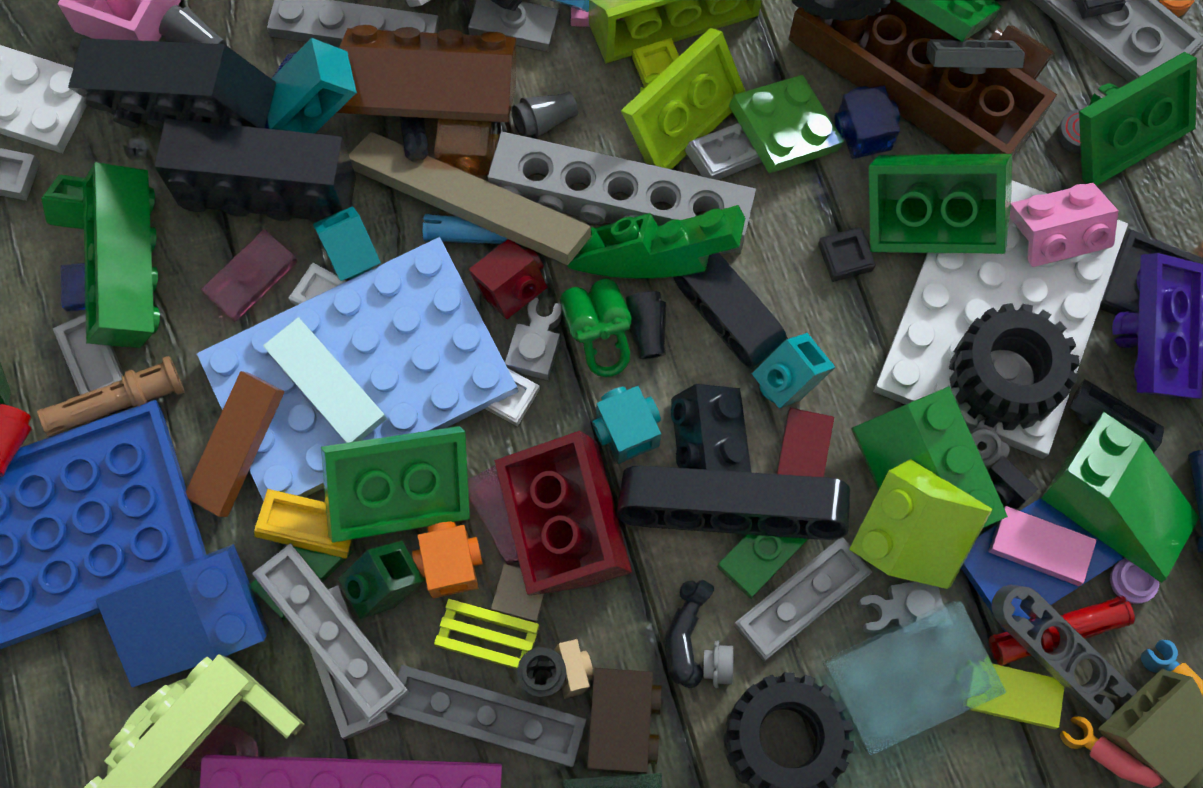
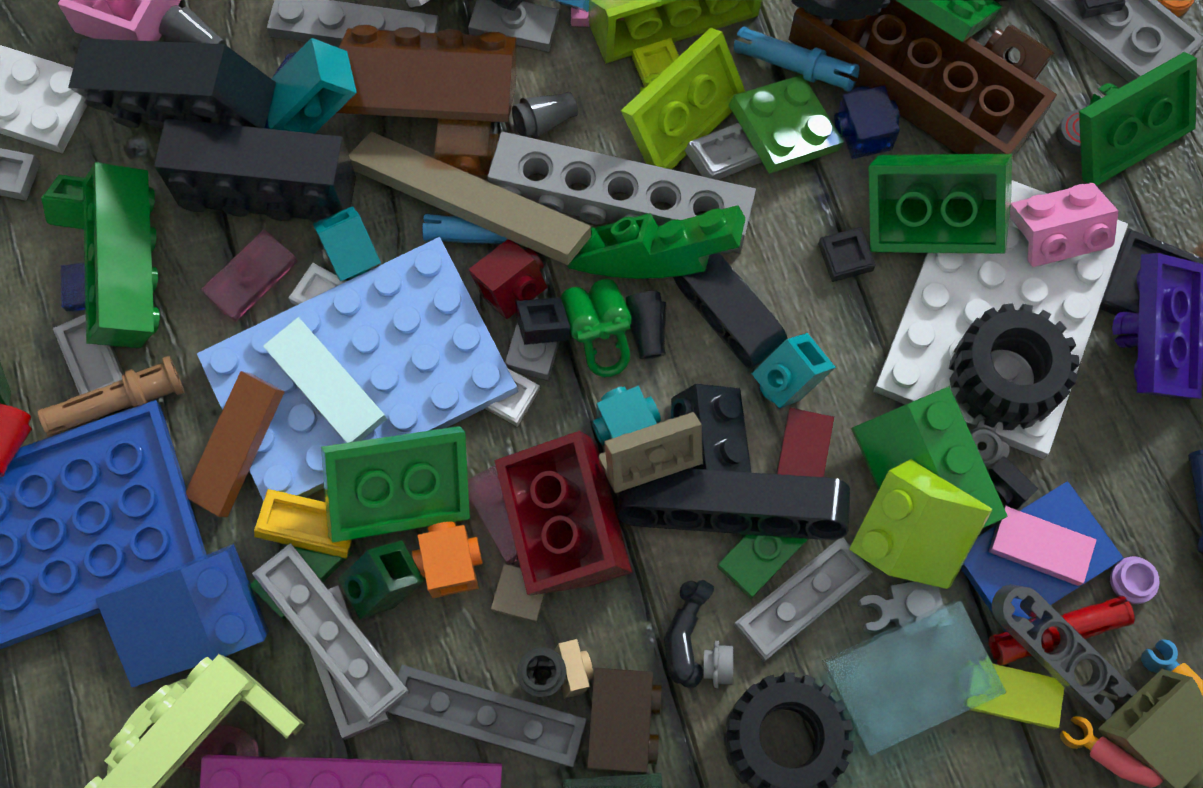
black axle [400,116,428,161] -> none
neon yellow tile [434,599,540,669] -> none
dark grey plate [926,39,1025,74] -> none
green slope [1041,412,1199,583] -> none
black plate [1069,379,1164,453] -> none
none -> black plate [515,297,570,345]
none -> dark tan bracket [599,412,703,493]
none -> dark azure pin [734,26,860,92]

